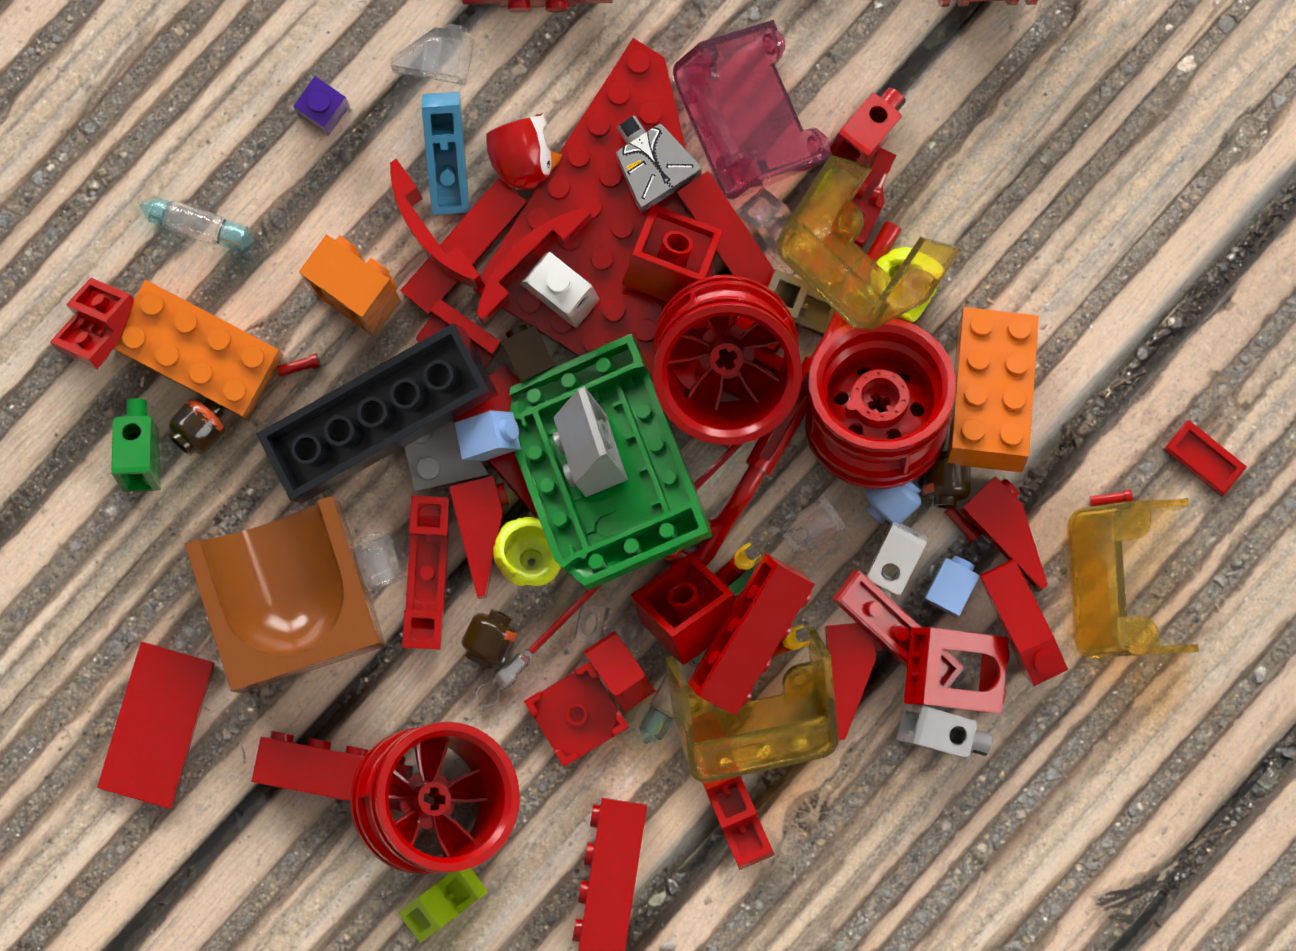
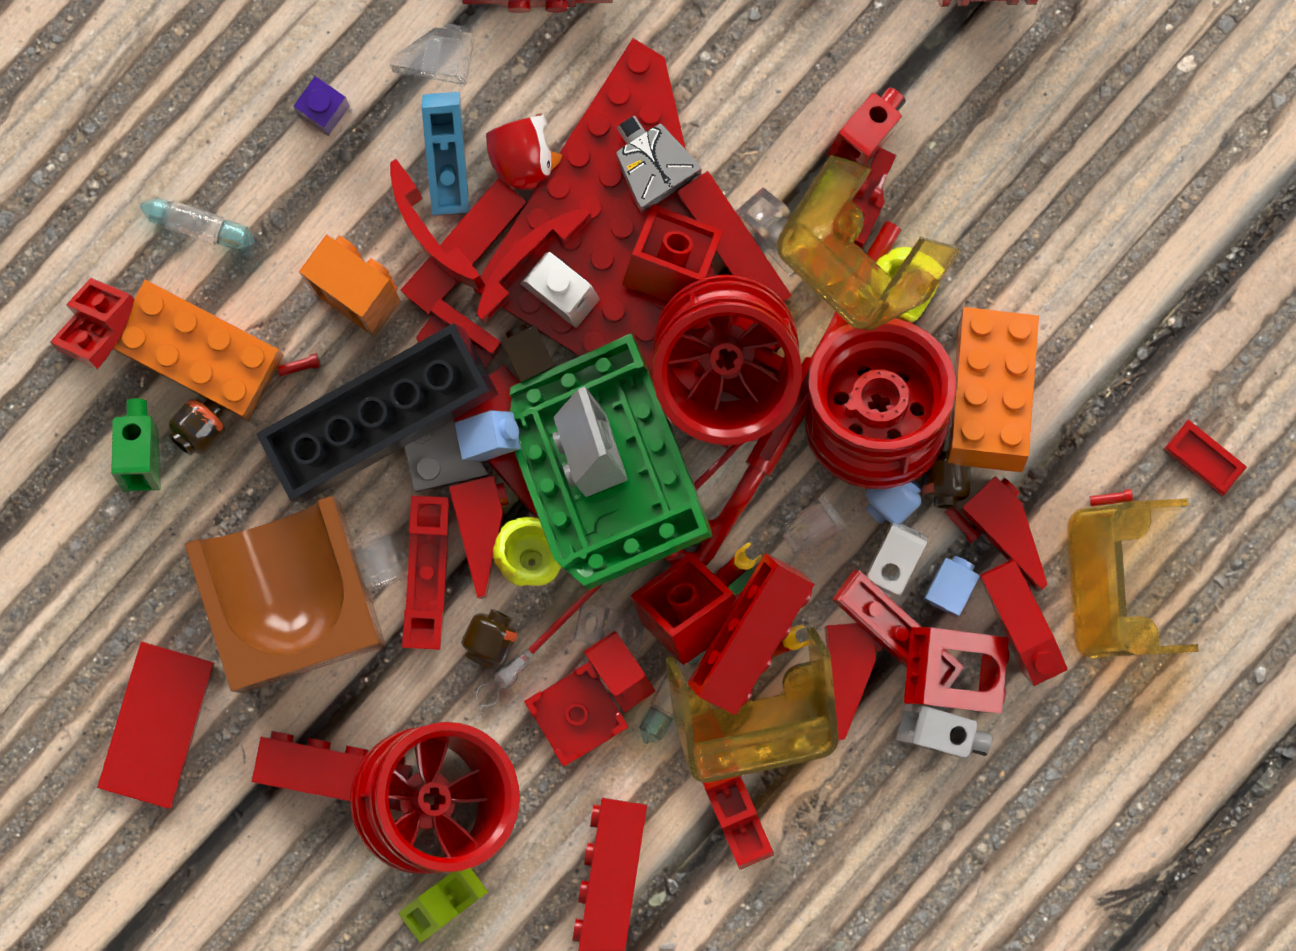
clear pink windscreen [673,20,833,200] -> none
dark tan slope [768,269,841,335] -> none

